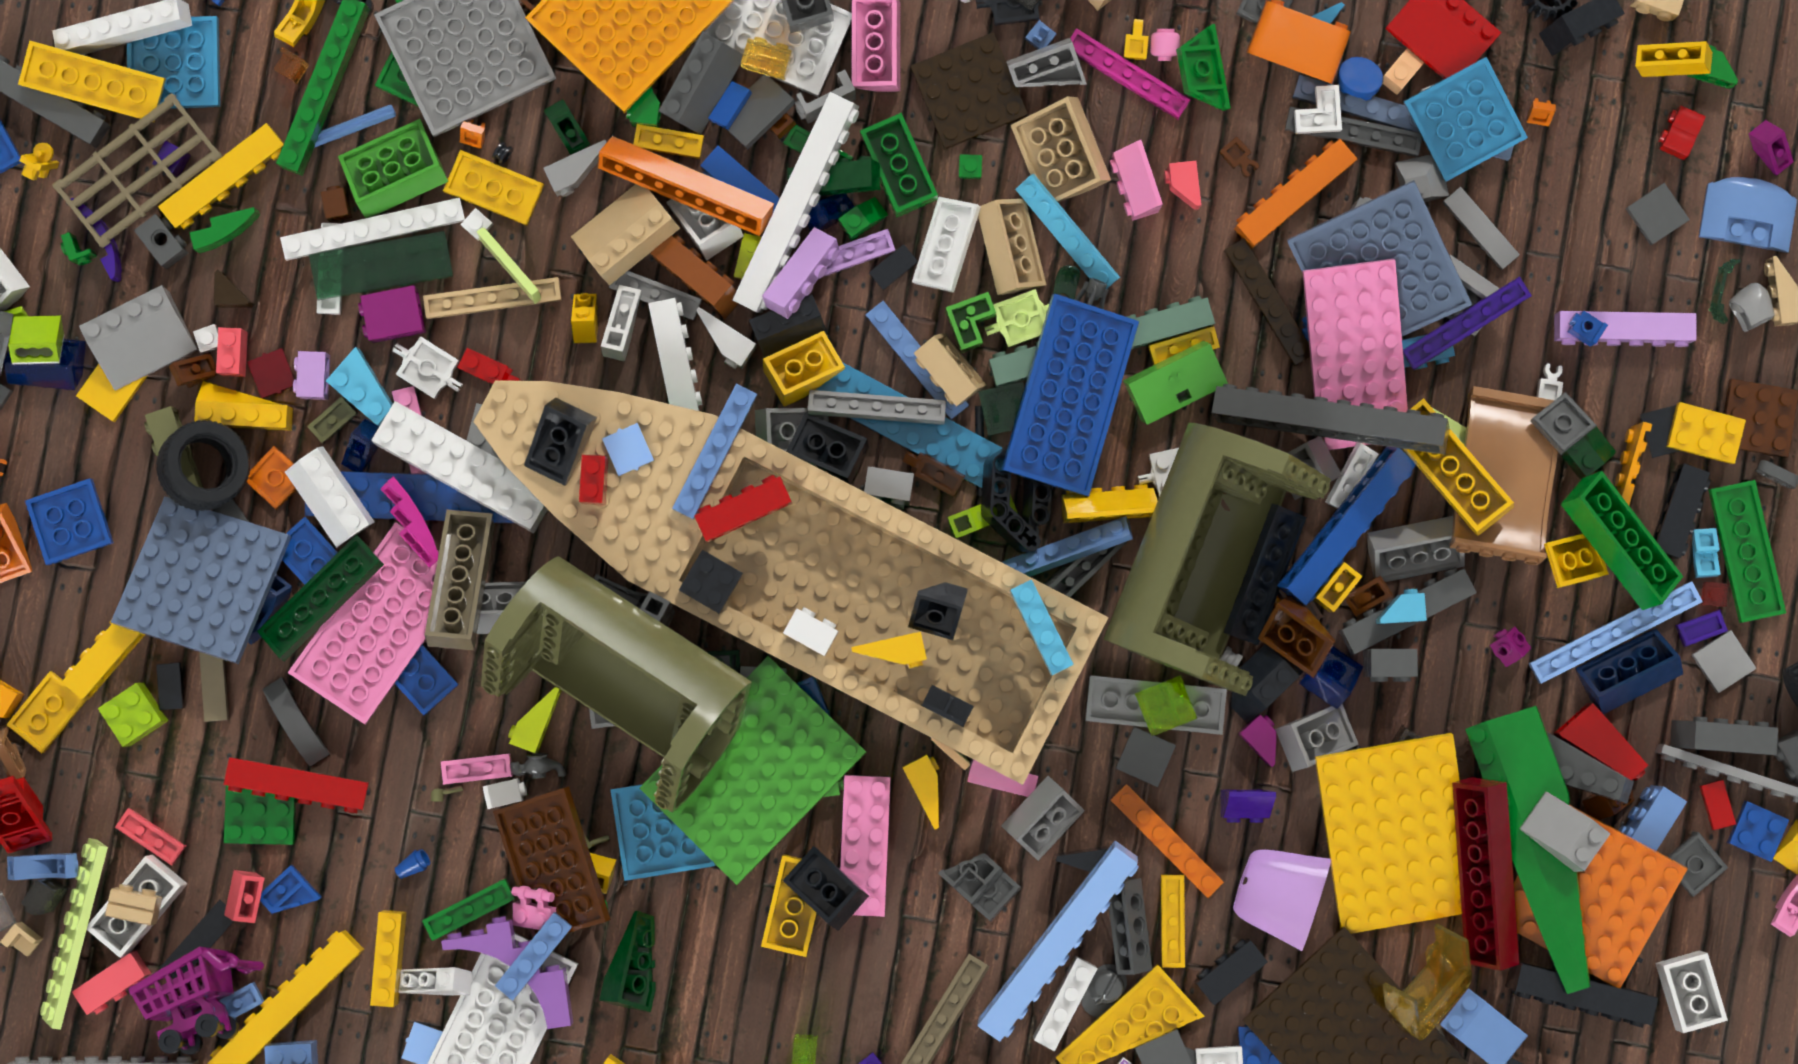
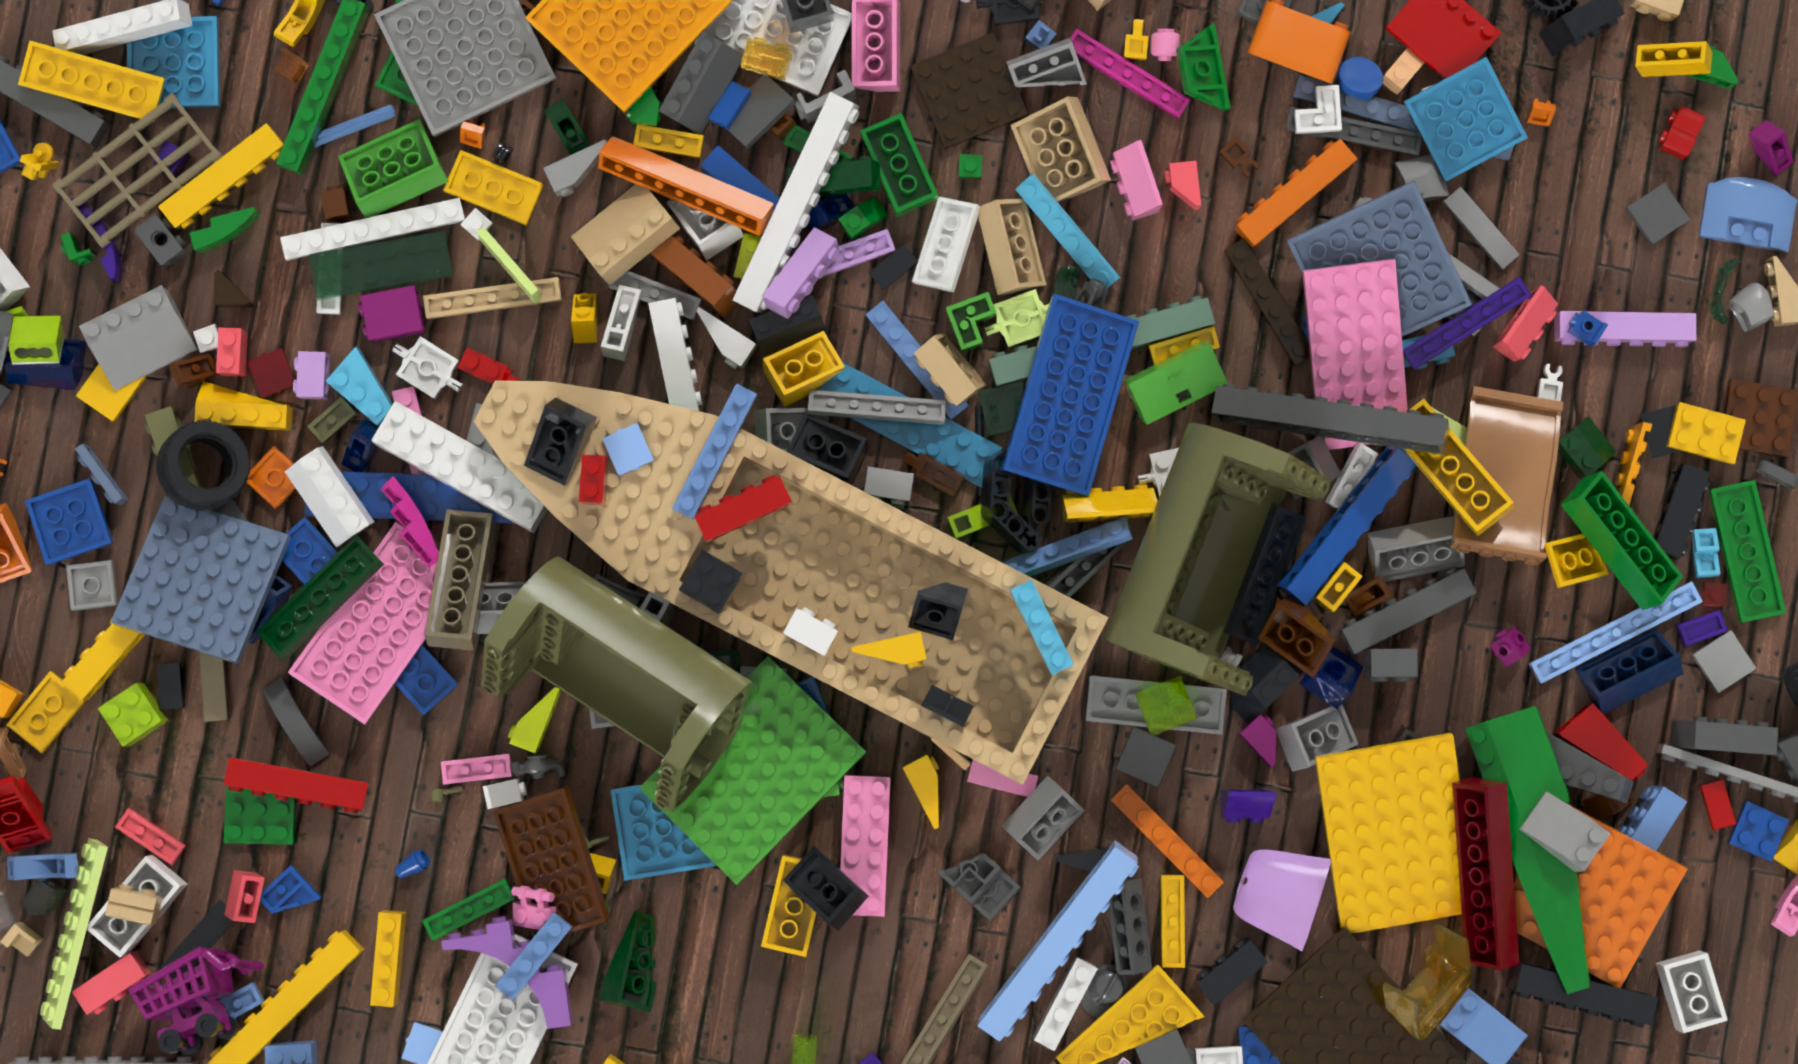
white slope [399,967,473,996] -> none
medium azure slope [1376,589,1427,624] -> none
dark grey tile [1530,392,1597,455] -> none
dark grey tile [1667,832,1728,897] -> none
none -> light grey tile [66,560,118,611]
none -> sand blue plate [75,444,129,505]
none -> coral slope [1492,285,1558,362]

